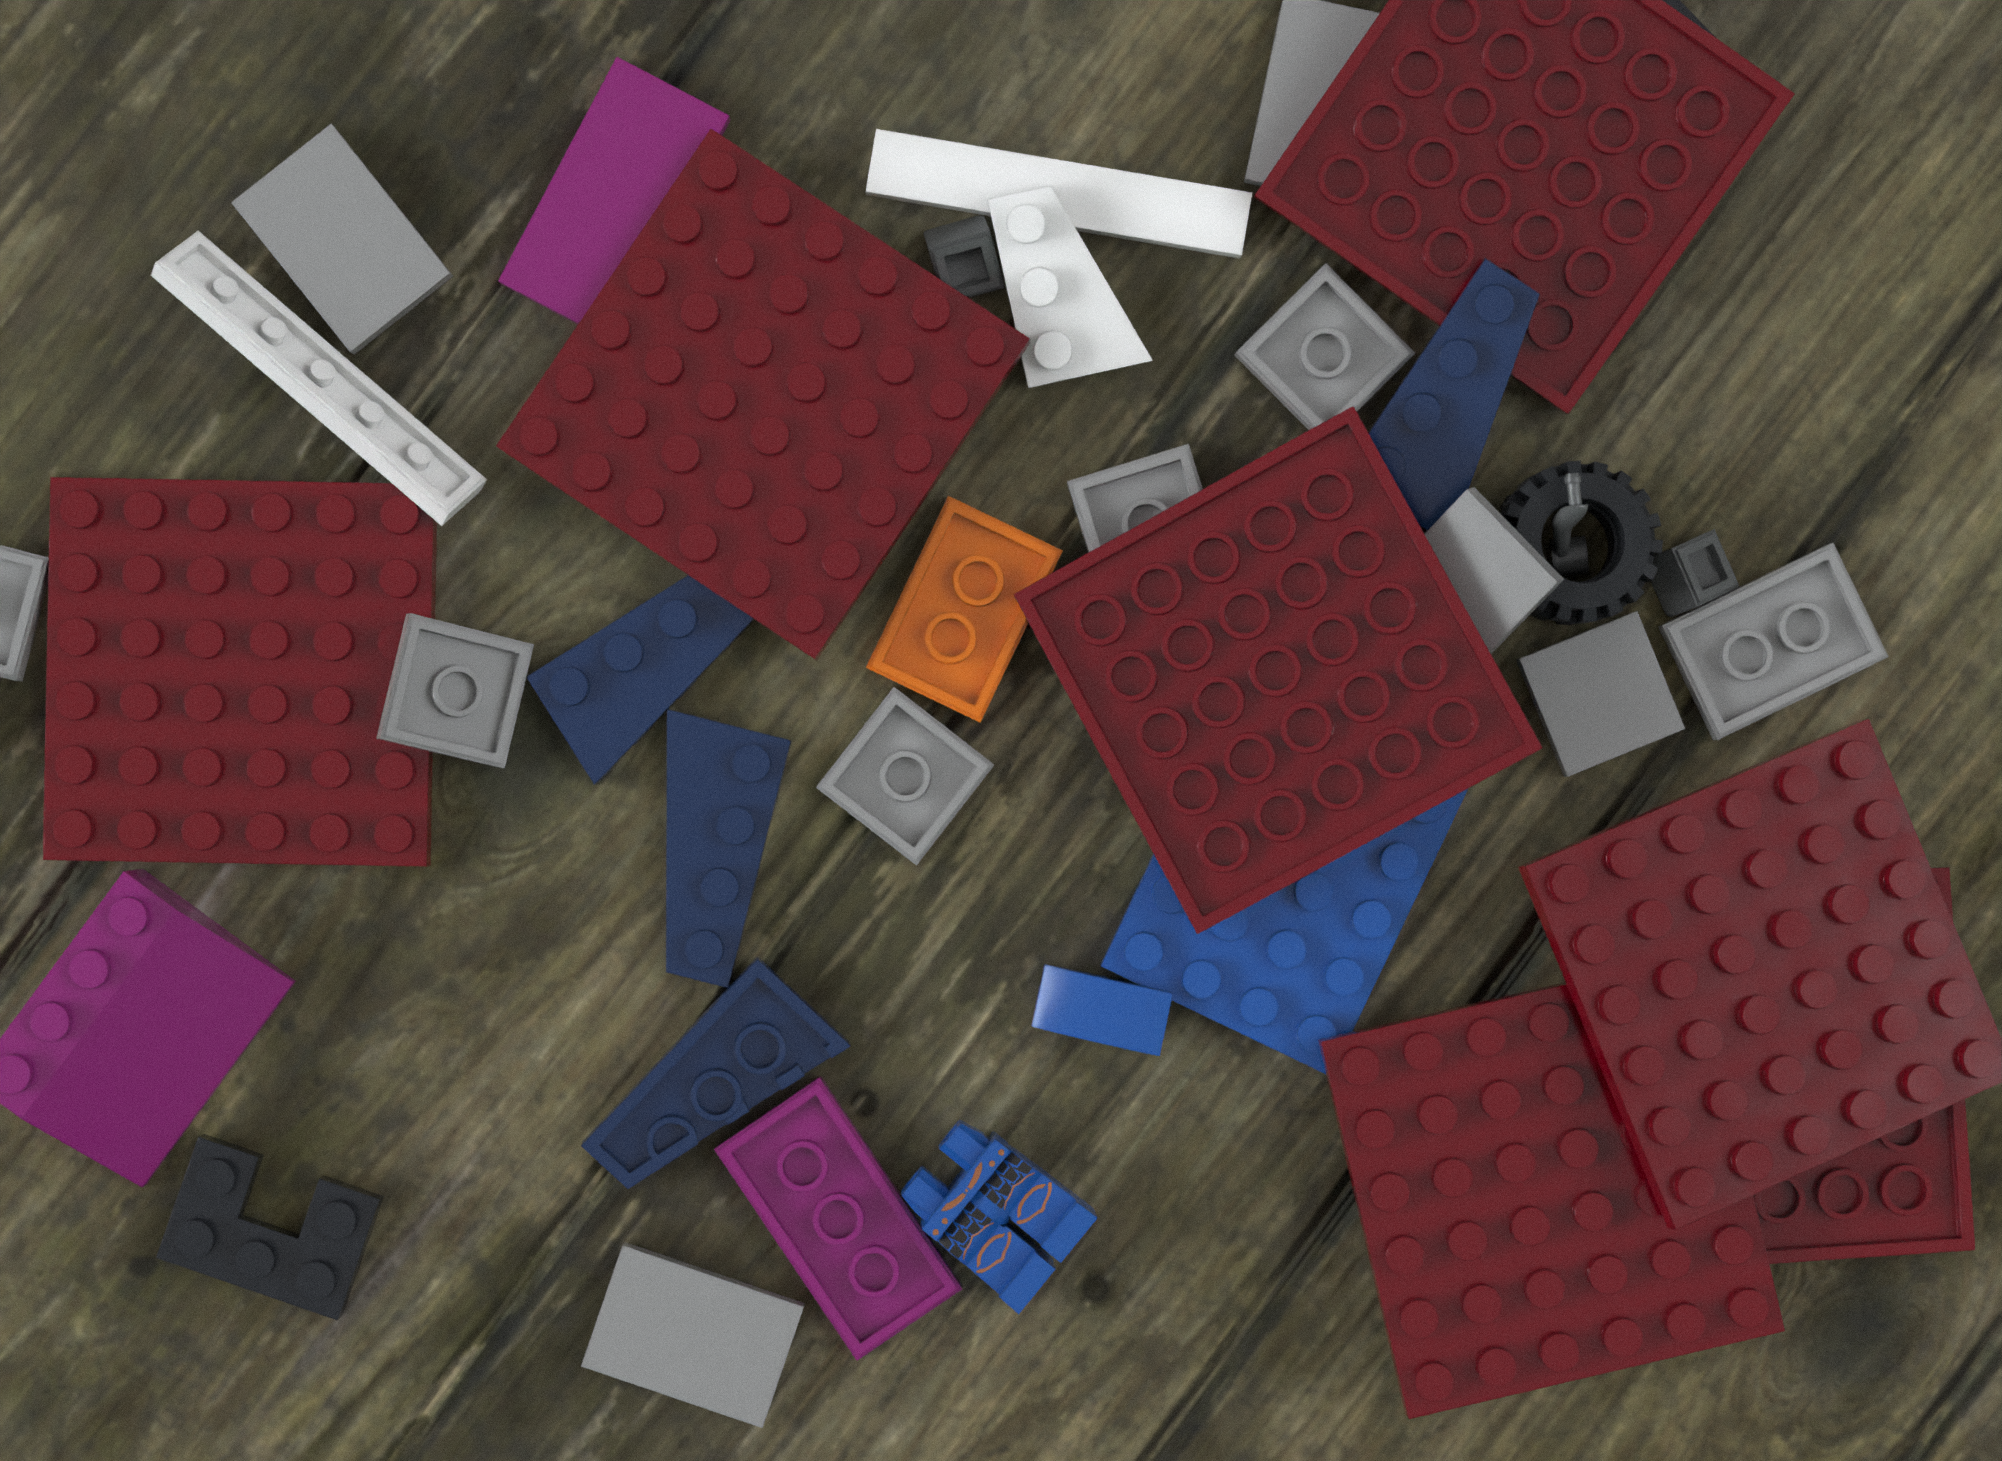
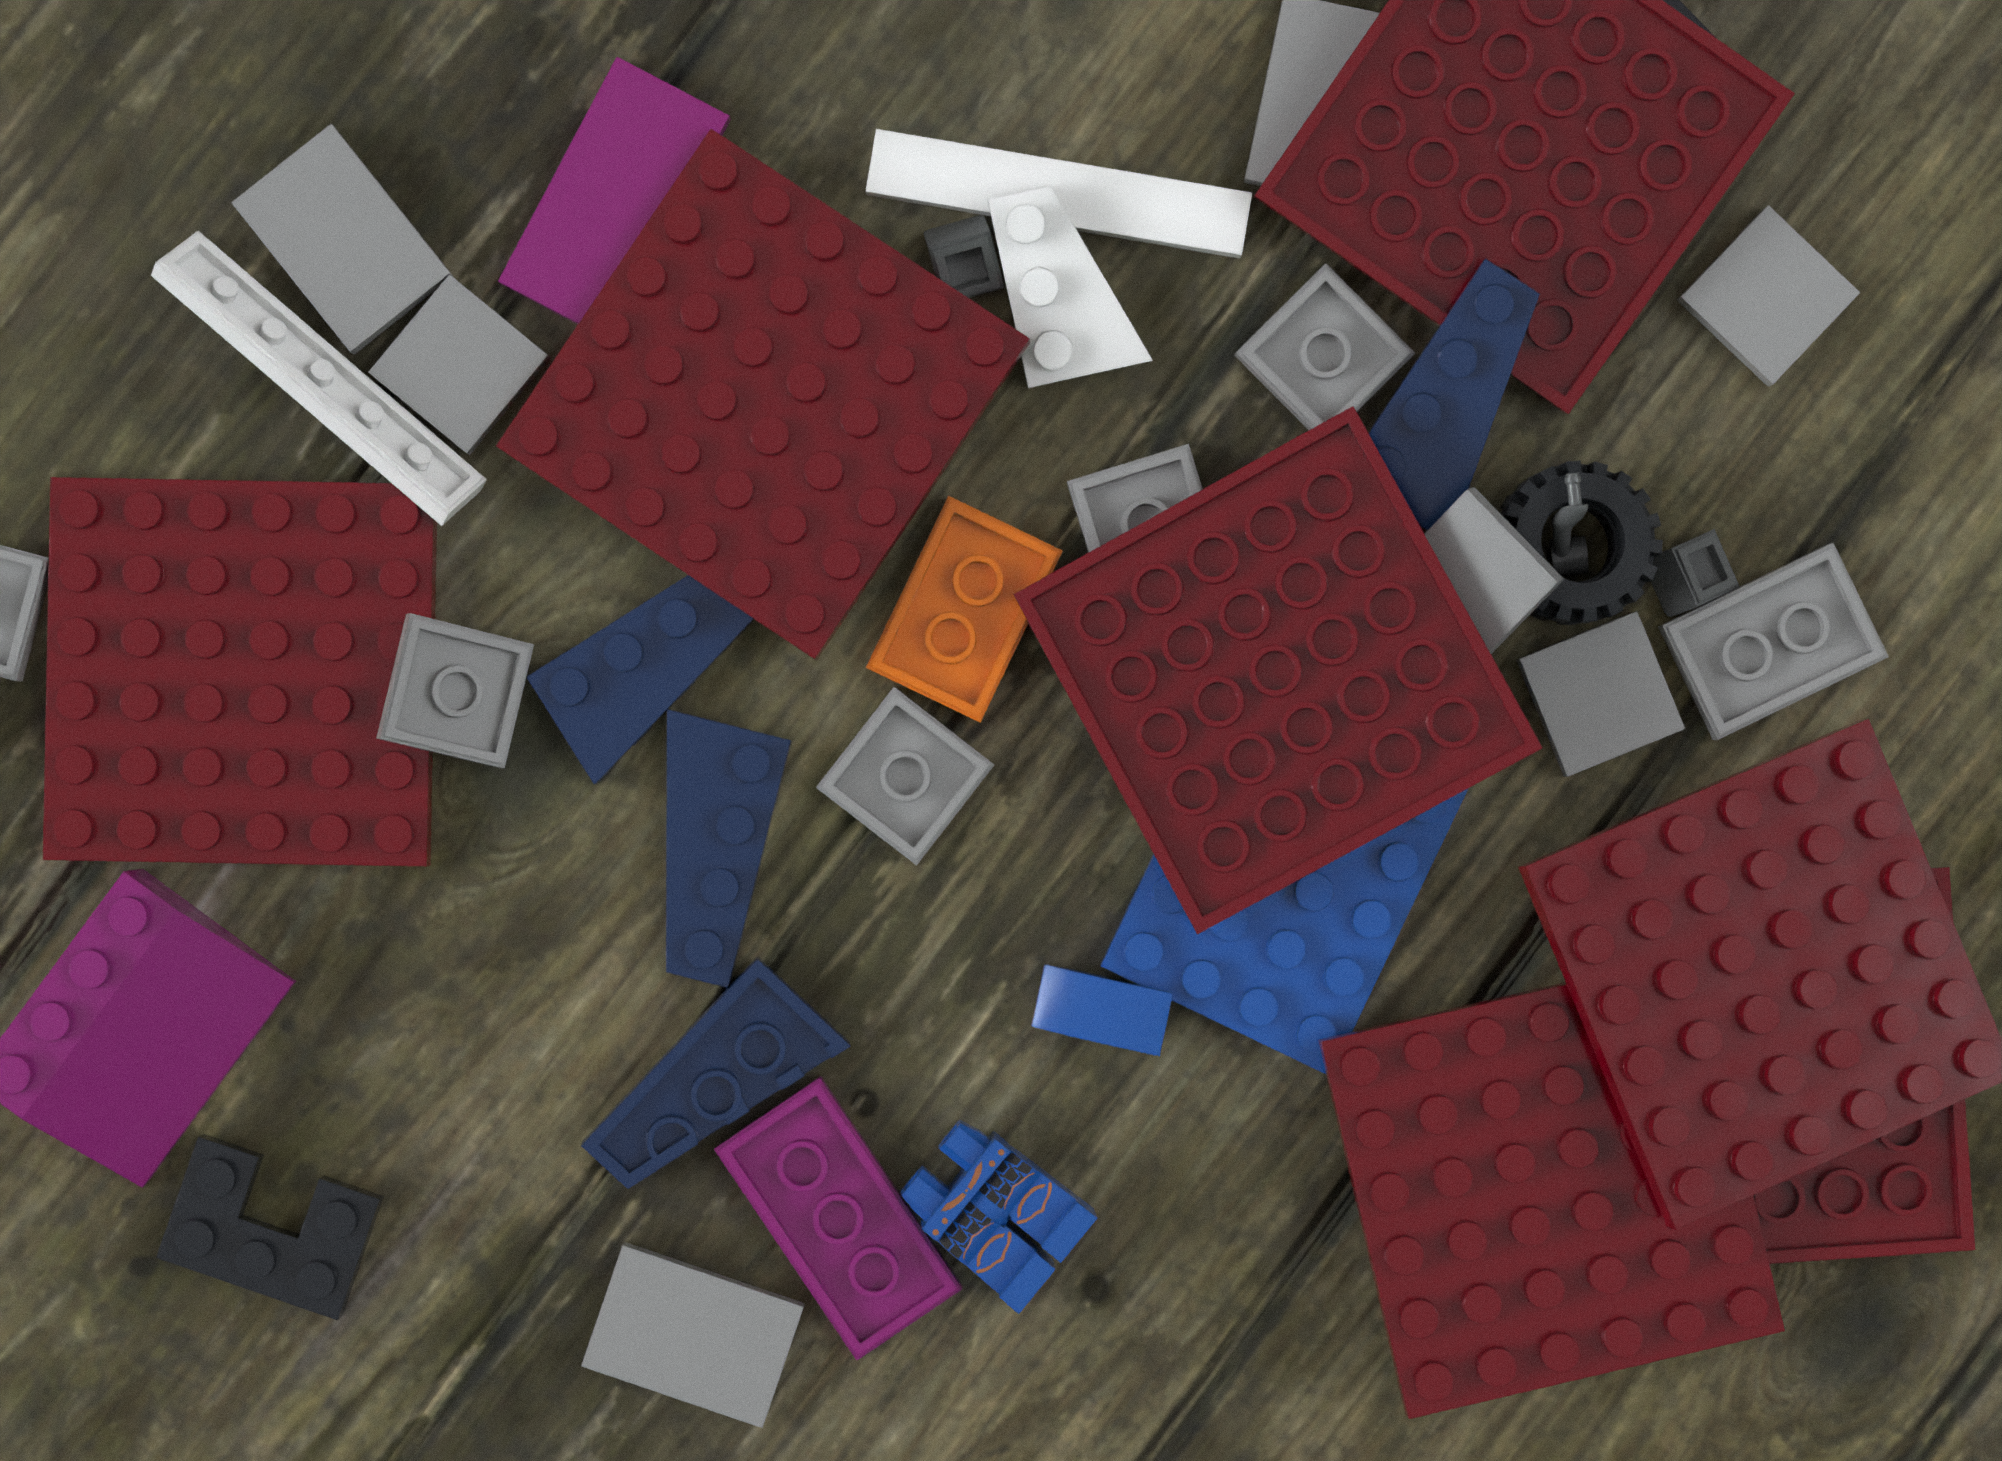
none -> light grey tile [368,274,550,455]
none -> light grey tile [1677,205,1860,387]

